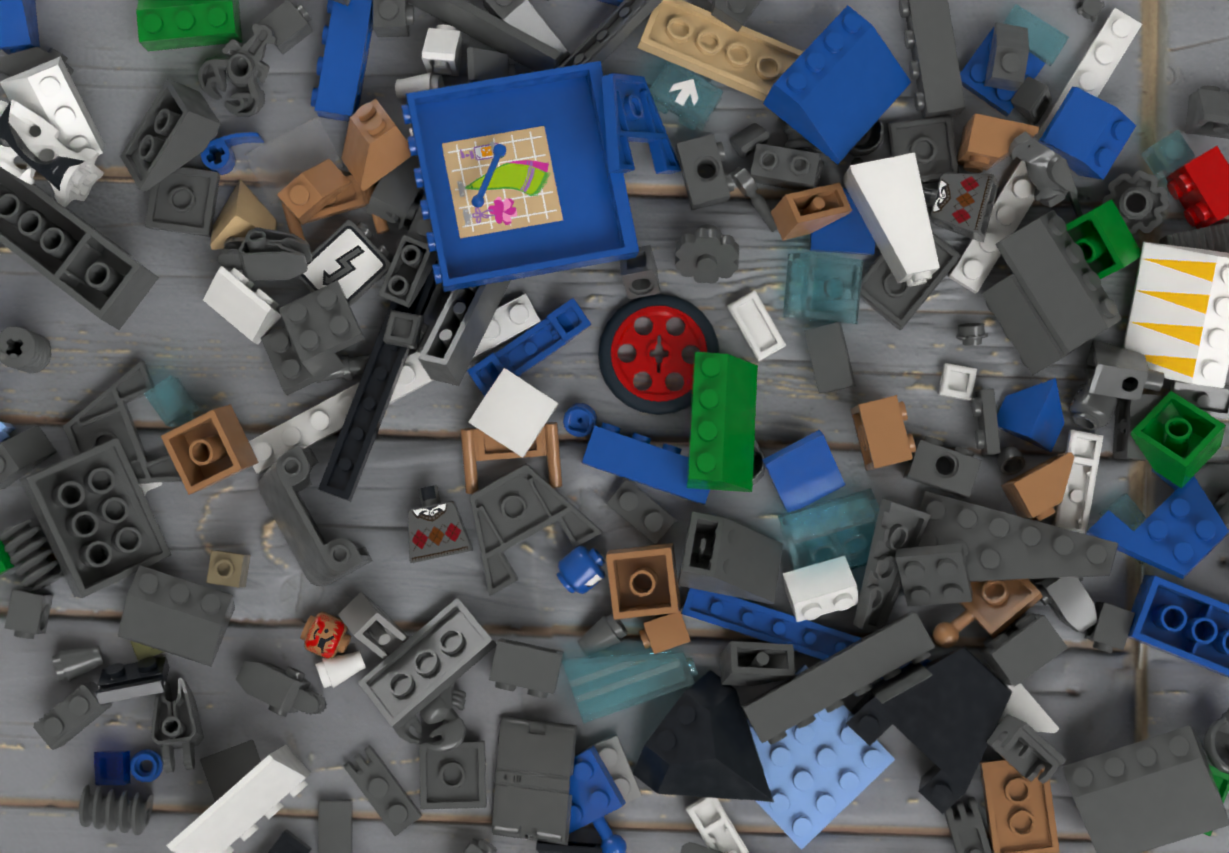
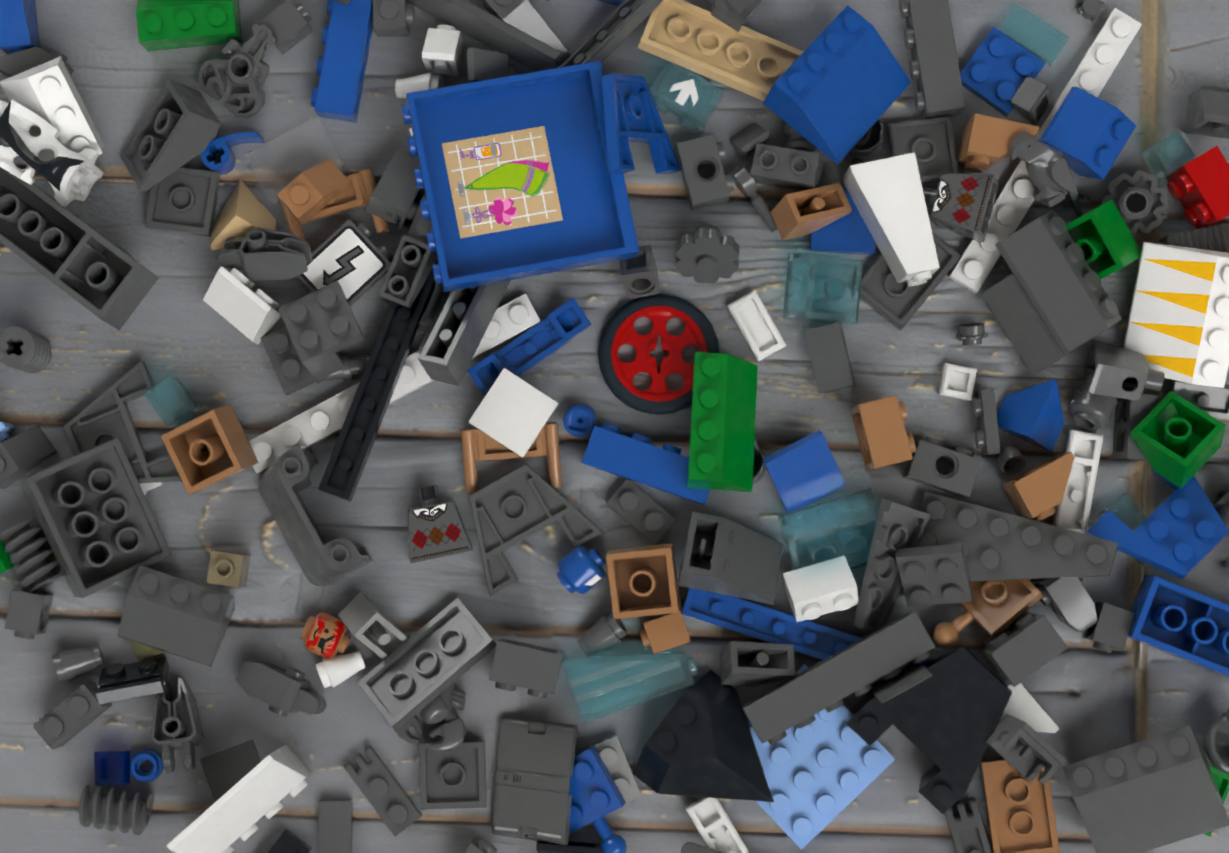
medium nougat slope [341,98,411,191] -> none
dark grey tile [383,310,424,350] -> none
blue hinge [471,144,506,208] -> none
dark grey slope [984,22,1029,92] -> none

